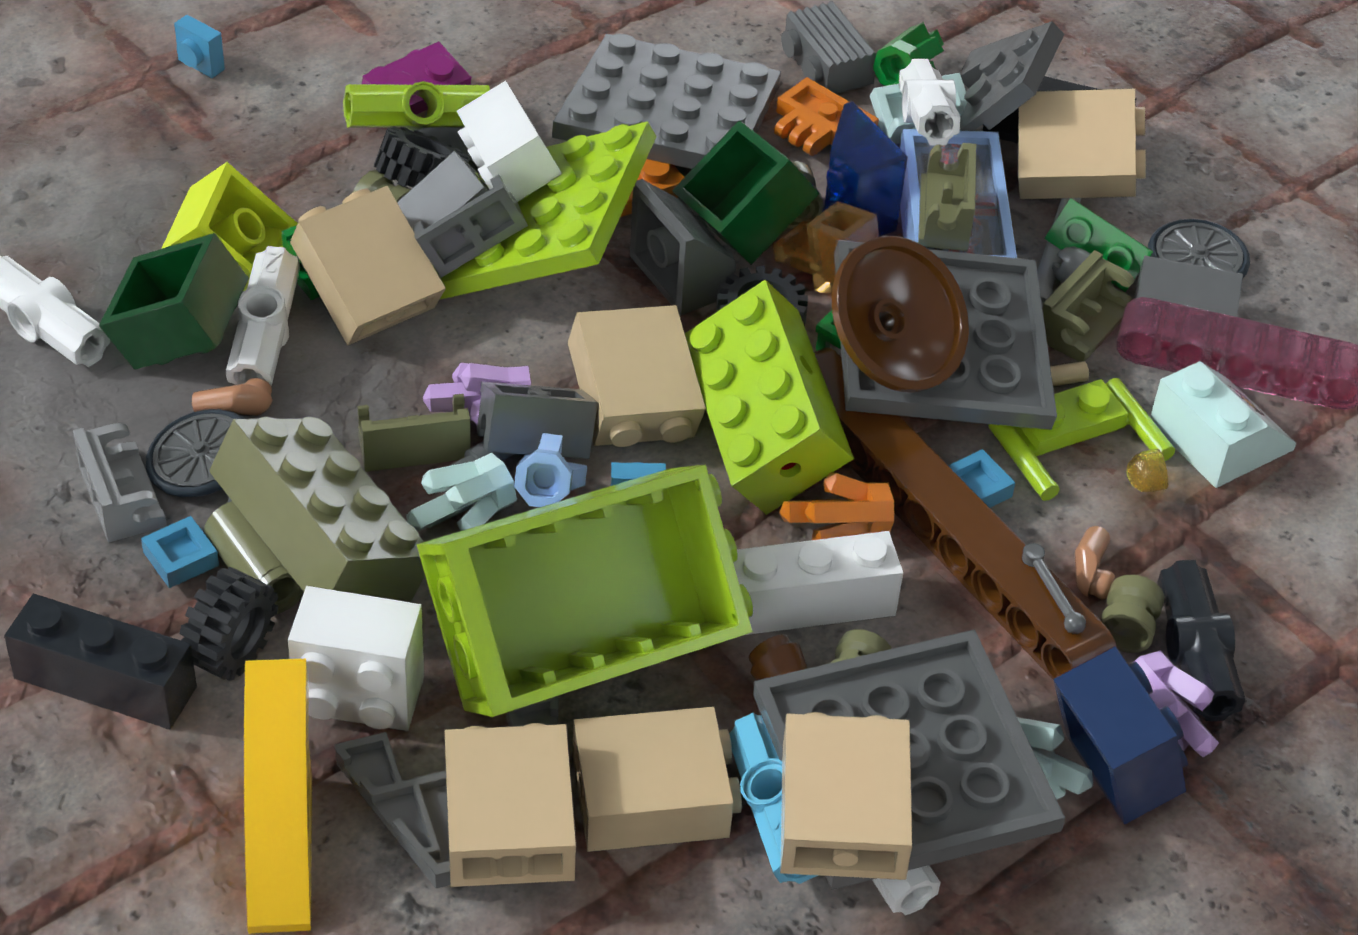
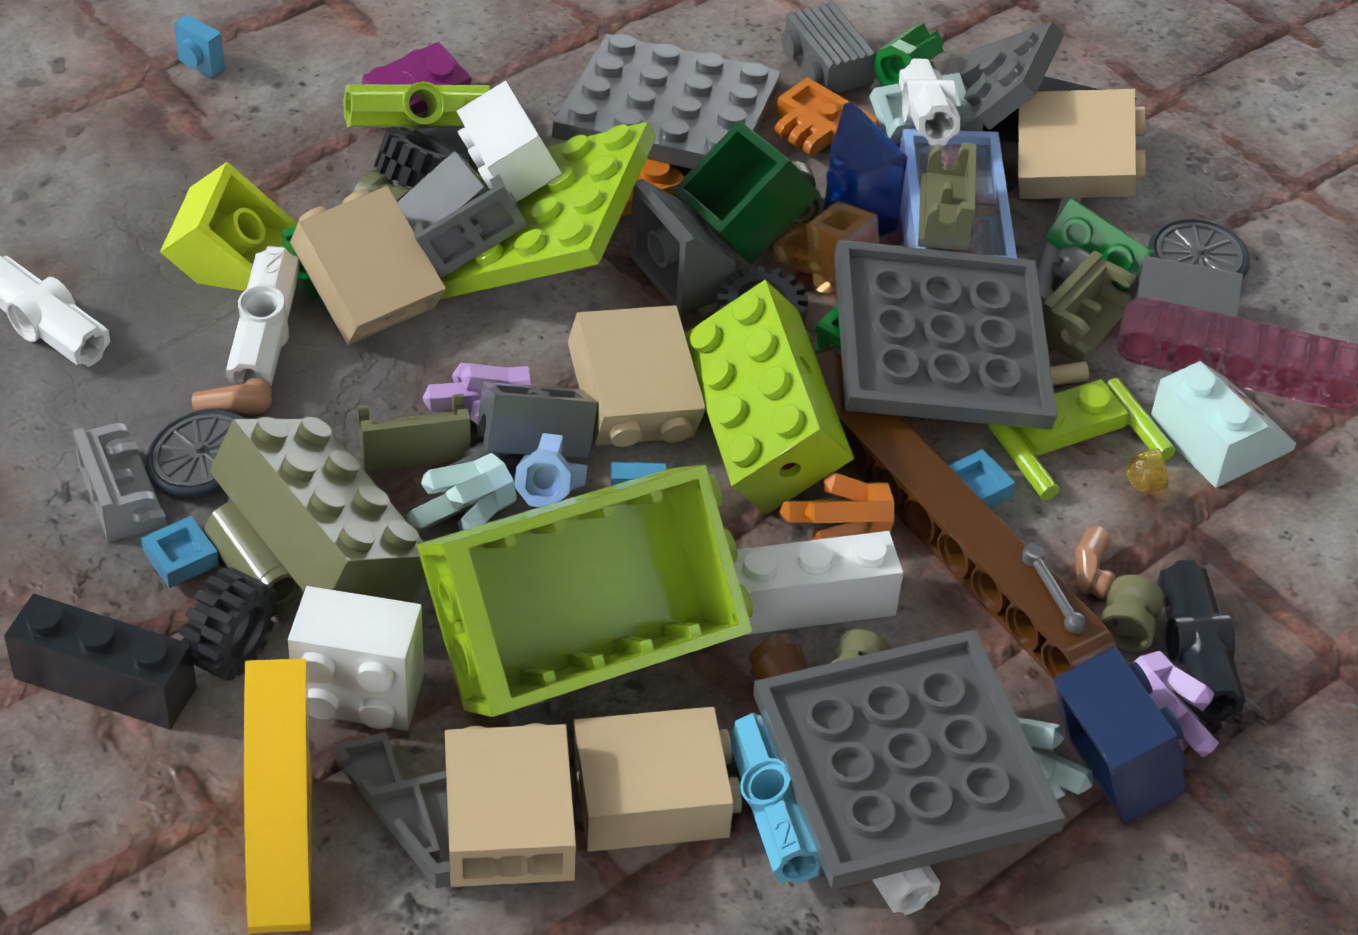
dark green piece [99,233,249,370] -> none
tan brick [780,712,912,880] -> none
reddish brown dish [832,236,969,393] -> none

